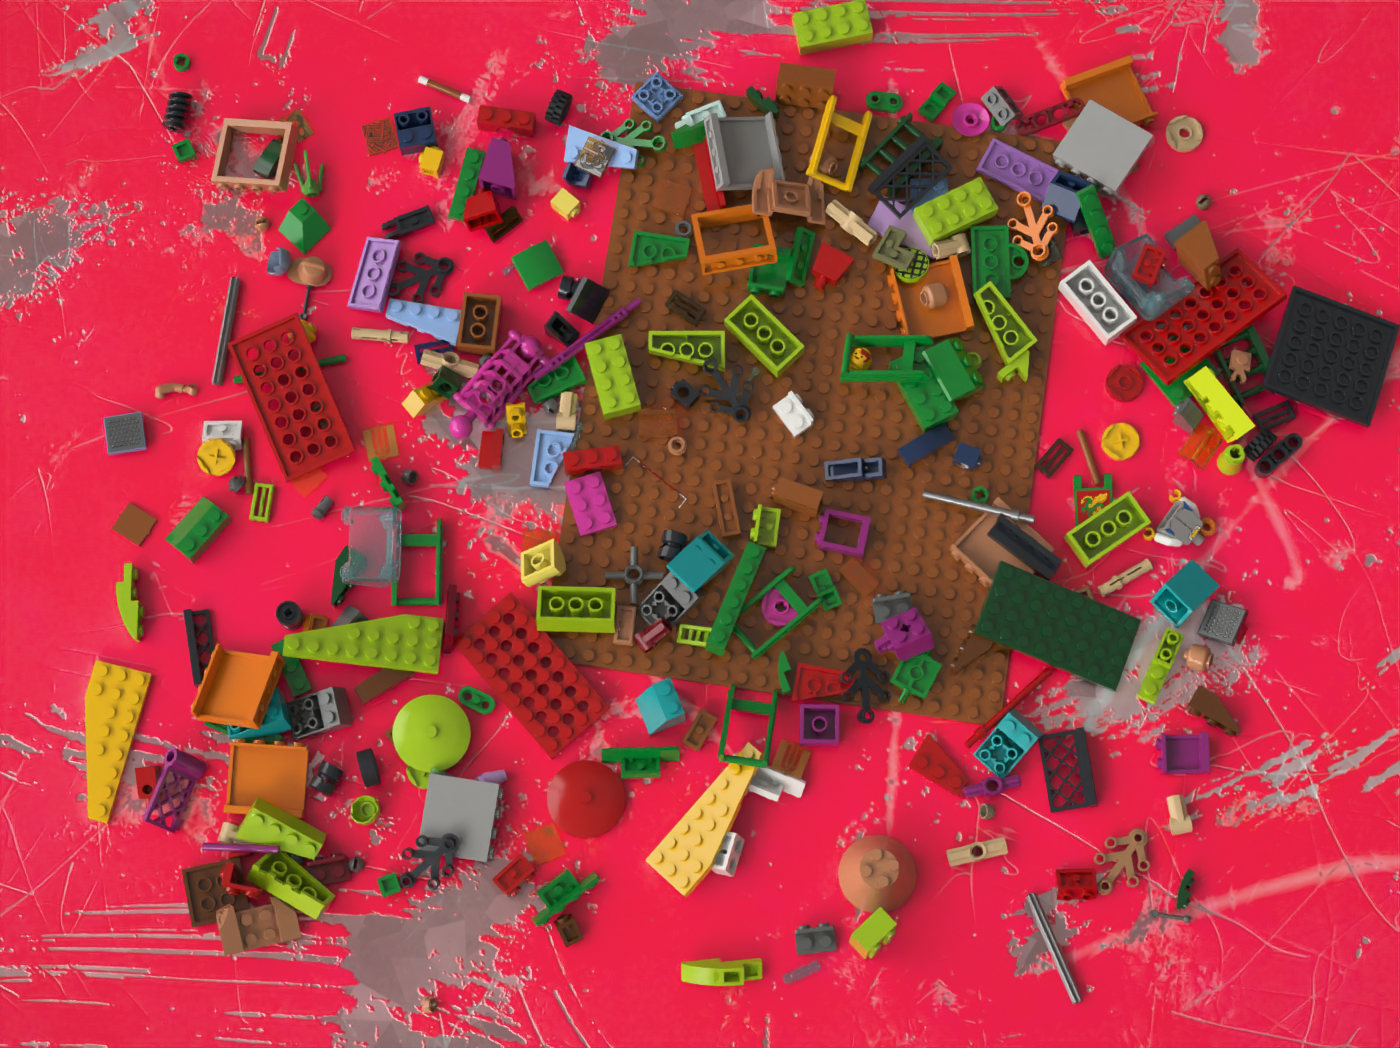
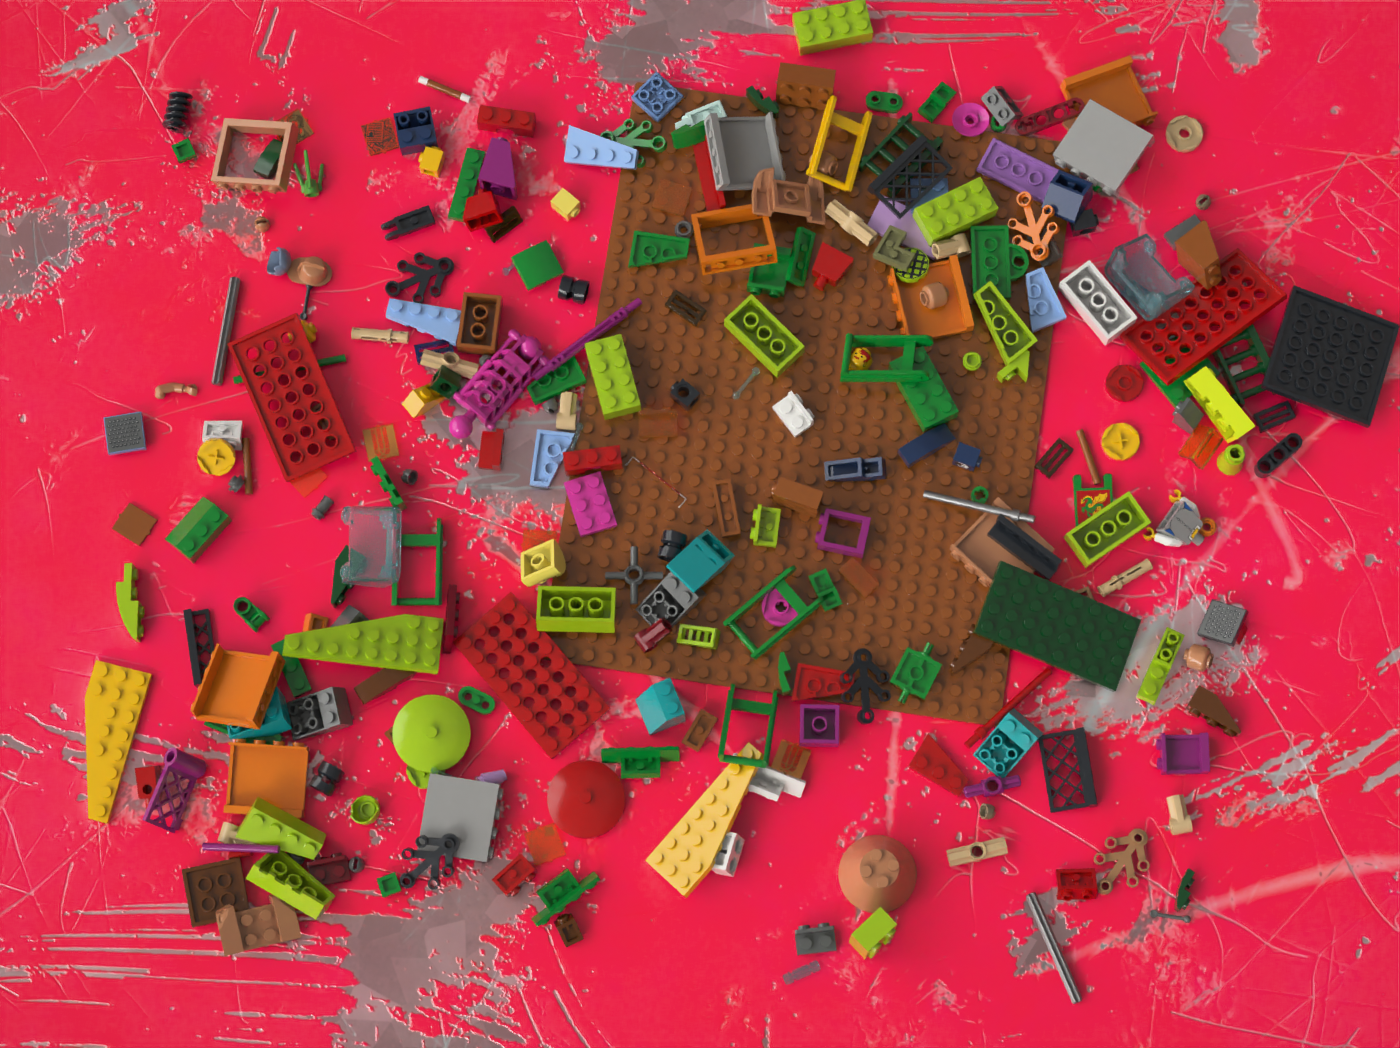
green bush [173,53,190,72] -> none
red bracket [220,862,265,899] -> none
lime tile [249,482,275,523] -> none
black wheel [276,601,304,630] -> none
green slope [278,198,331,255] -> none
medium lavender tile [347,237,402,313] -> none
black tyre [356,748,381,788] -> none
nougat hinge [421,997,438,1013] -> none
yellow hips [506,402,527,438] -> none
black slope [544,311,580,347] -> none
black tyre [545,89,573,126] -> none
bracket [562,162,595,189] -> none
black tile [566,276,610,324] -> none
piece [574,136,616,178] -> none
nougat plate [613,605,637,646] -> none
lime wedge [649,331,725,372] -> none
nougat plate [668,436,687,456] -> none
lime slope [681,958,762,986] -> none
black plant [699,358,754,423] -> none
green arch [705,541,766,657] -> none
dark grey bracket [872,590,913,625] -> none
magenta hinge [874,607,935,661] -> none
green slope [922,337,985,402] -> none
green plate [1075,184,1118,259] -> none
red bracket [1131,243,1168,290] -> none
teal slope [1149,559,1220,628] -> none
nougat plate [1229,349,1252,385] -> none
black tyre [1243,427,1278,462] -> none
none -> green piece [233,597,270,633]
none -> light blue wing [1025,267,1067,333]

